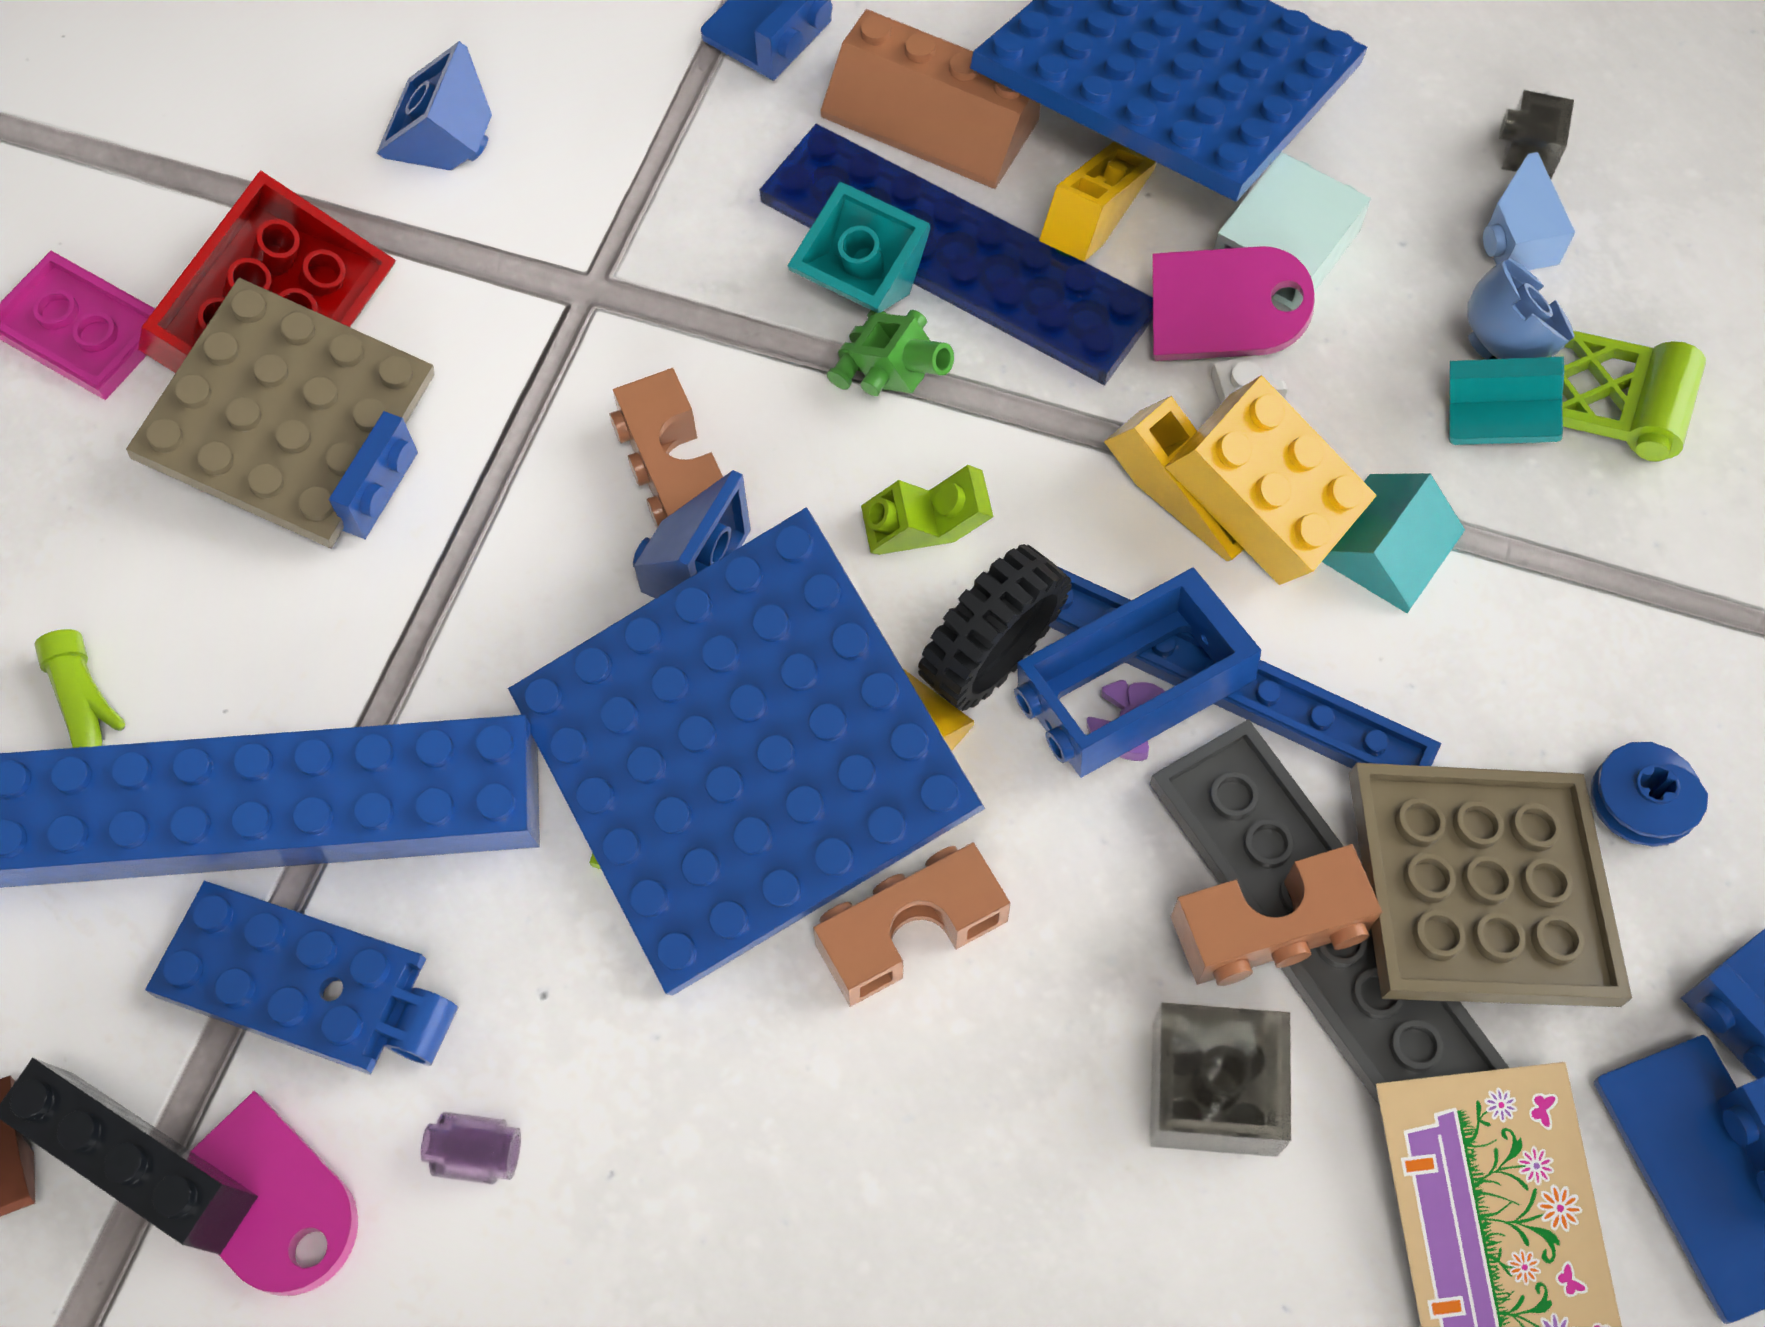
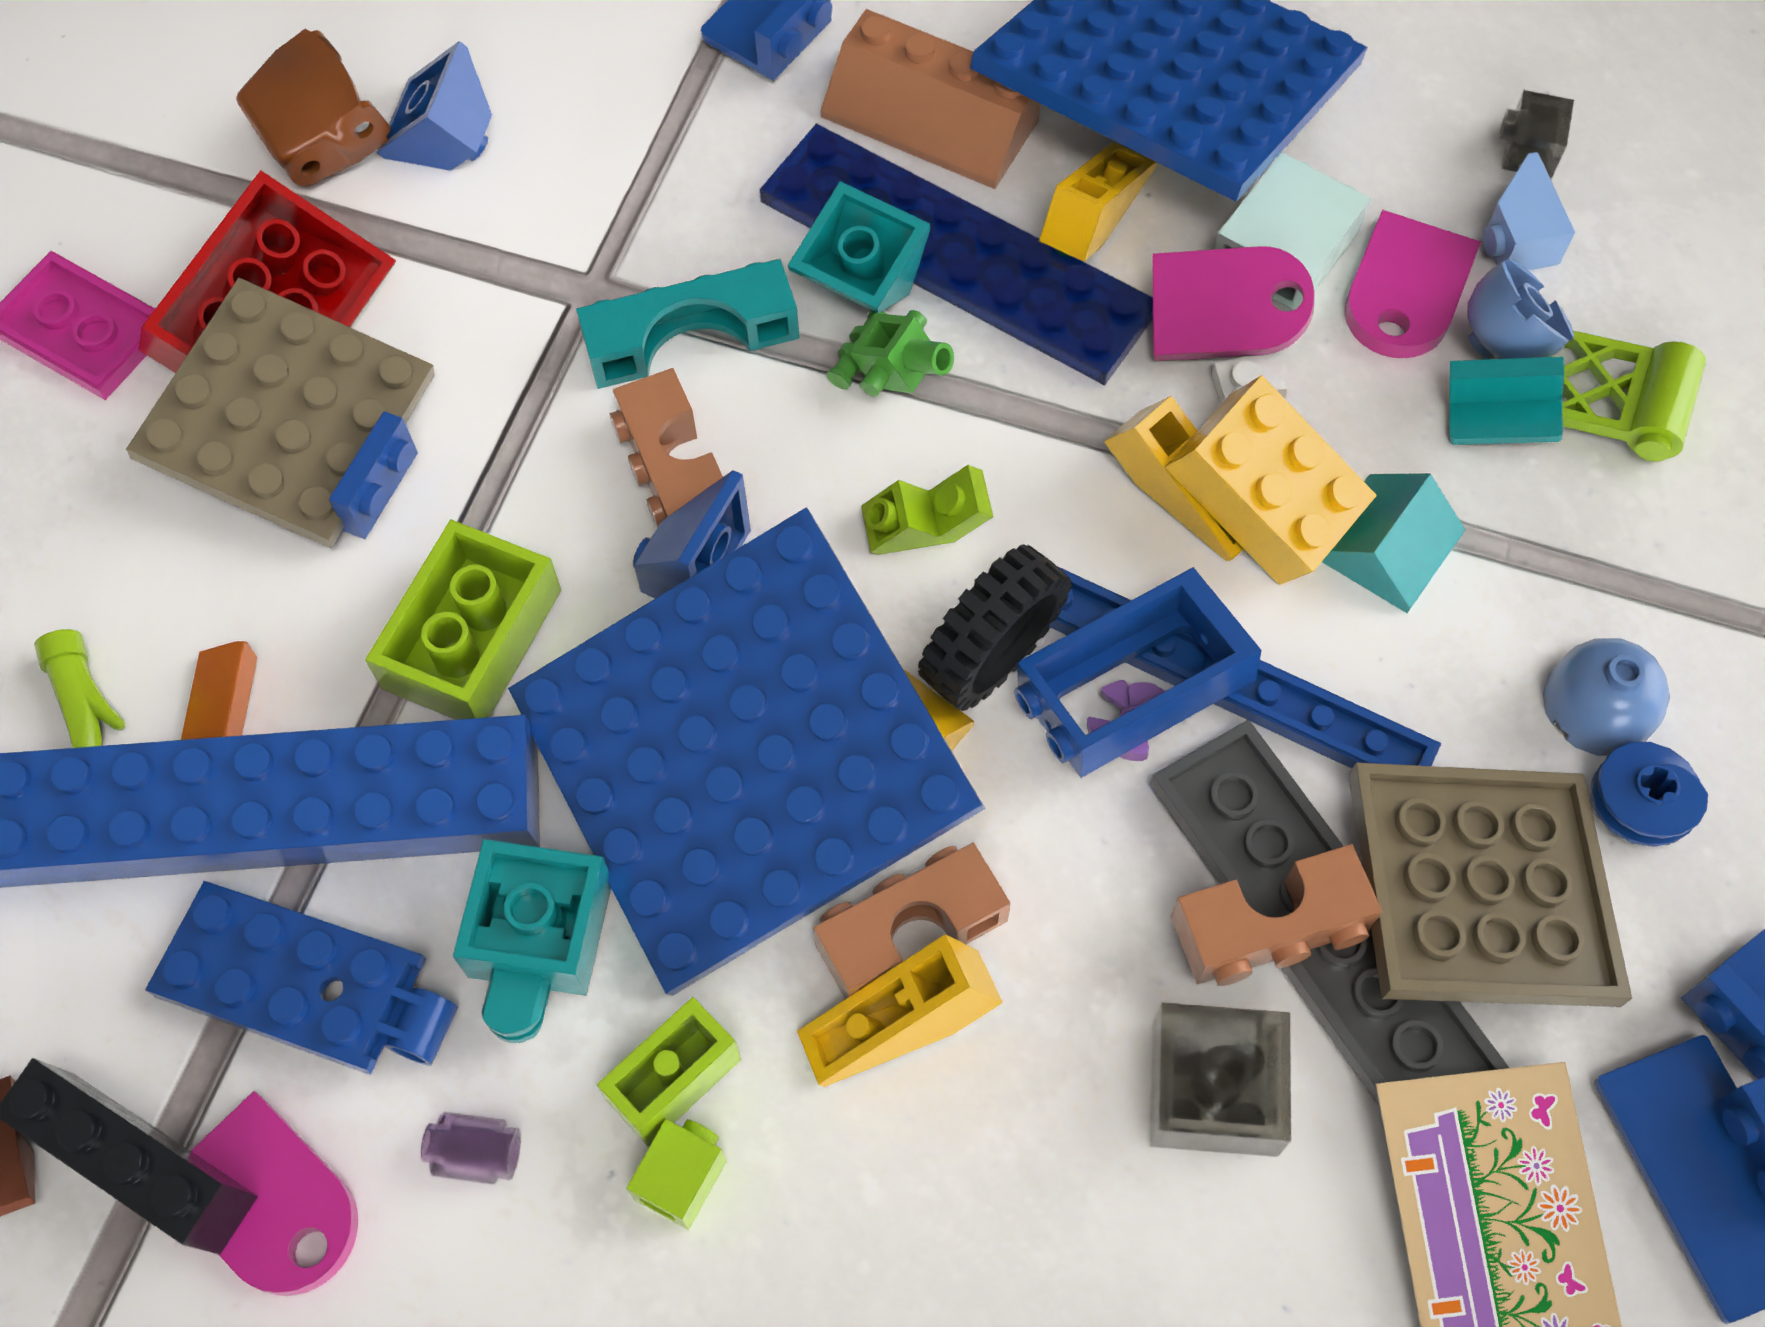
none -> orange slope [181,641,258,740]
none -> dark orange piece [236,28,390,186]
none -> lime brick [365,519,561,720]
none -> teal brick [453,839,611,1043]
none -> teal arch [576,258,800,389]
none -> lime brick [596,997,742,1147]
none -> lime brick [626,1119,727,1230]
none -> yellow slope [797,934,1003,1087]
none -> dark pink tile [1345,209,1481,358]
none -> medium blue cylinder [1543,638,1670,756]

